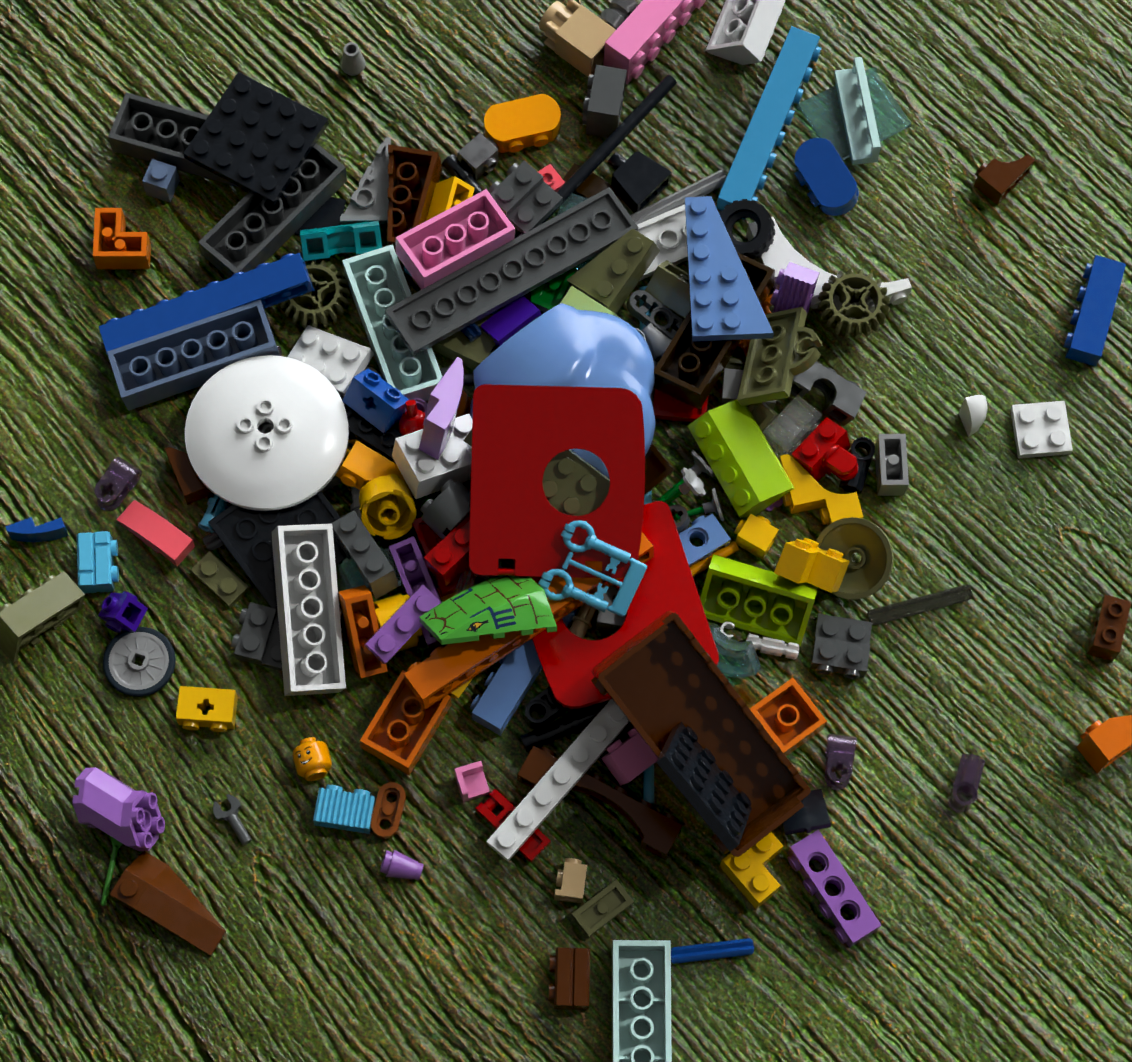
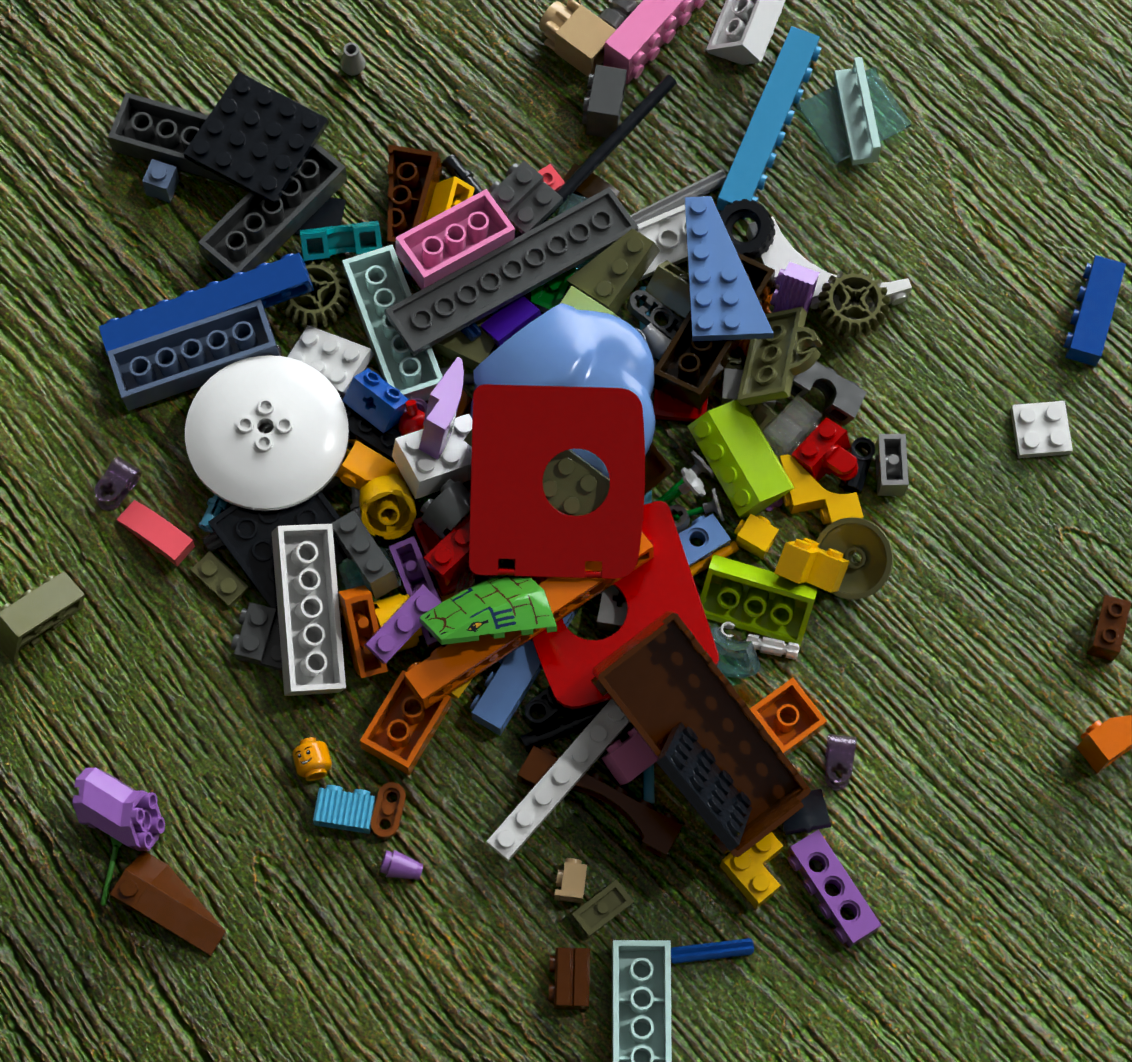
blue slope [5,517,69,542] -> none
medium azure brick [77,531,119,594] -> none
orange brick [93,208,151,269] -> none
dark purple brick [98,591,148,633] -> none
light grey wheel [103,627,176,697] -> none
reddish brown slope [165,447,214,505] -> none
yellow brick [176,686,238,732] -> none
dark grey bar [213,794,252,846] -> none
light grey wing [340,138,391,225] -> none
bright pink panel [454,761,490,803] -> none
flat silver brick [458,133,498,180] -> none
red plate [475,789,551,863] -> none
light orange brick [484,94,561,153] -> none
medium azure piece [538,520,647,617] -> none
tan axle [569,603,598,638] -> none
black torso [607,151,672,213] -> none
blue brick [794,138,859,216] -> none
dark grey plate [810,614,872,679] -> none
clear smoke axle [867,585,973,625] -> none
clear purple piece [948,754,985,813] -> none
white brick [959,395,988,437] -> none
reddish brown arch [974,154,1035,205] -> none

